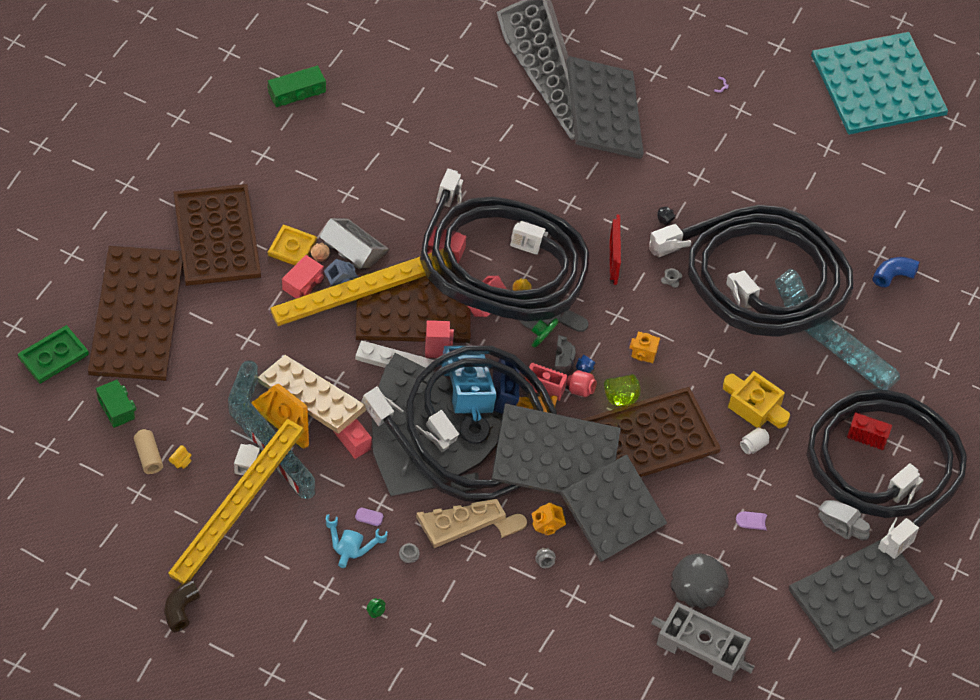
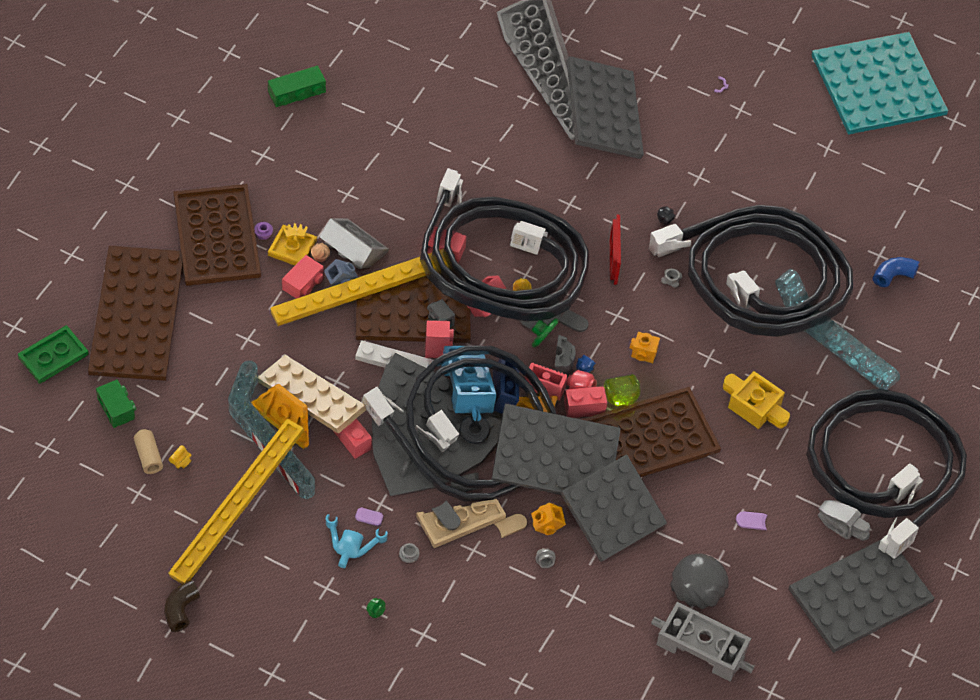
white brick [234,444,260,475] -> none
white brick [740,427,769,455] -> none
red brick [847,412,892,451] -> none
none -> medium lavender plate [254,222,273,240]
none -> yellow piece [283,223,308,242]
none -> dark grey brick [427,299,455,328]
none -> dark grey piece [431,500,461,530]
none -> coral brick [564,386,607,418]

